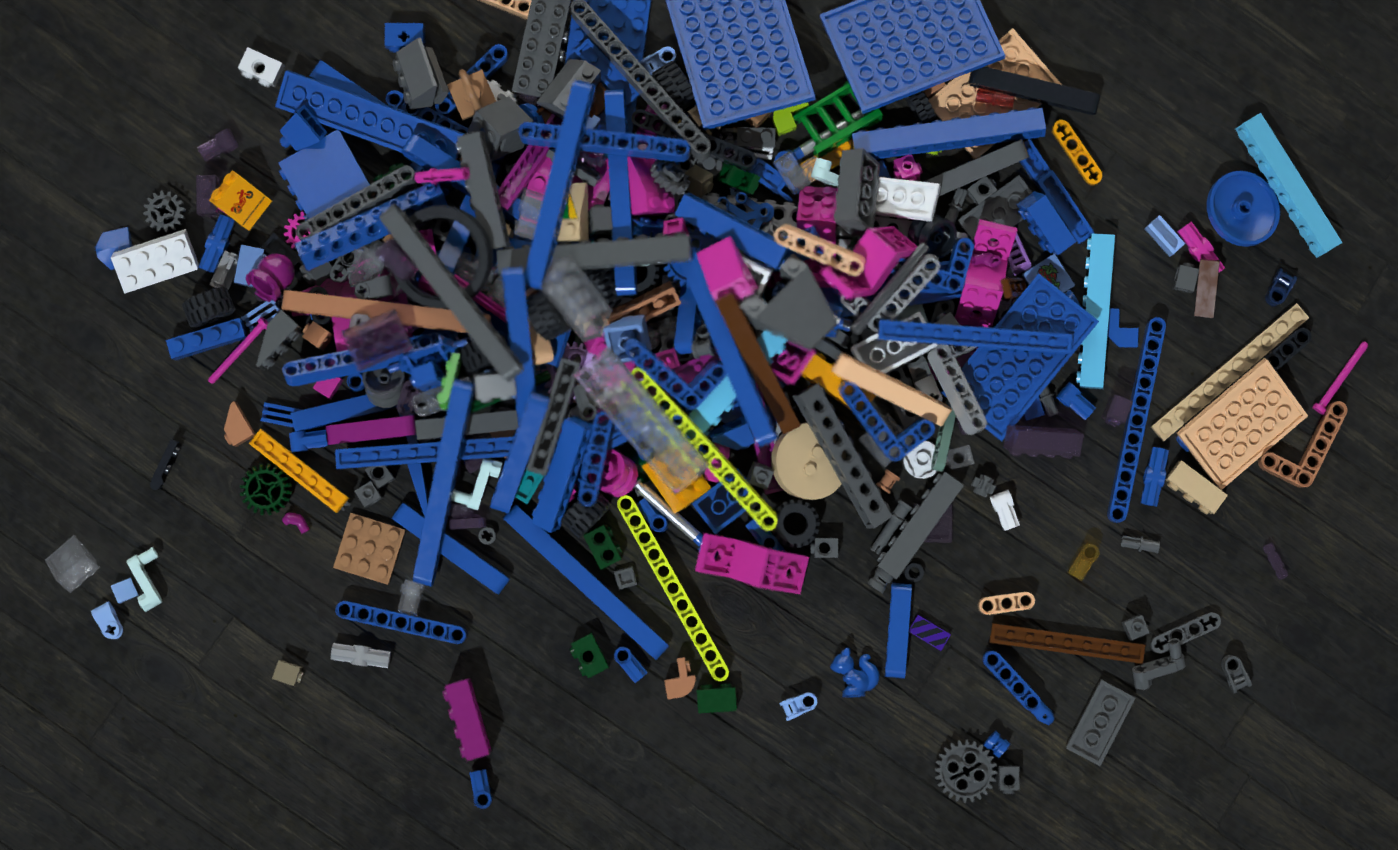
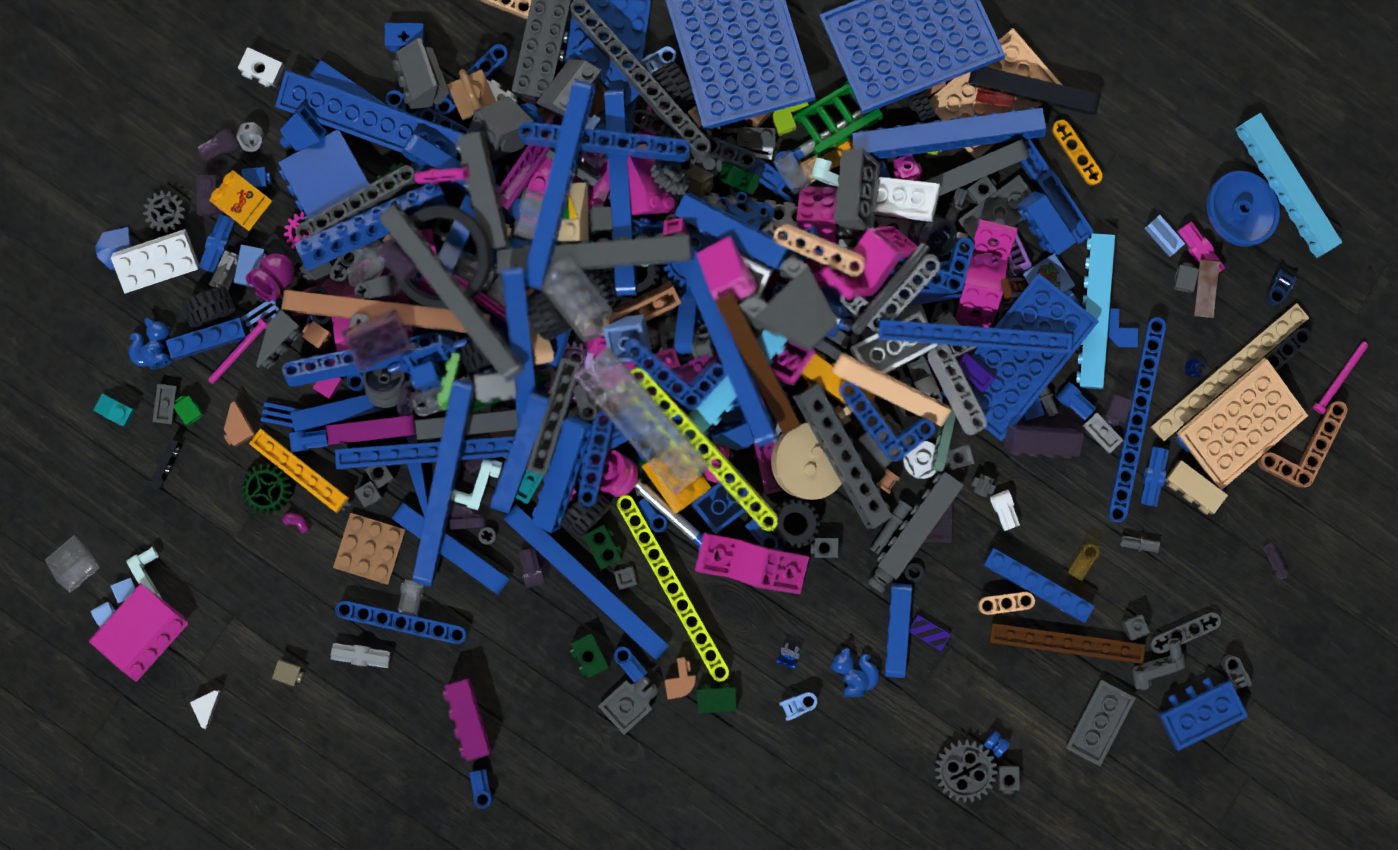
dark grey brick [746,461,774,490] -> none
blue piece [982,651,1054,725] -> none
none -> dark pink slope [89,583,188,682]
none -> teal slope [93,394,136,428]
none -> blue animal [128,318,172,370]
none -> dark grey plate [152,384,178,425]
none -> green brick [173,395,204,426]
none -> white slope [190,690,221,729]
none -> light grey piece [237,122,264,152]
none -> blue brick [242,167,271,190]
none -> clear purple piece [519,548,545,589]
none -> dark grey plate [598,676,658,735]
none -> clear blue tile [776,643,800,668]
none -> tan plate [834,405,852,425]
none -> dark purple tile [958,353,996,393]
none -> blue brick [982,548,1094,623]
none -> light grey plate [1083,413,1123,454]
none -> blue piece [1158,678,1248,751]
none -> clear blue plate [1185,358,1206,378]

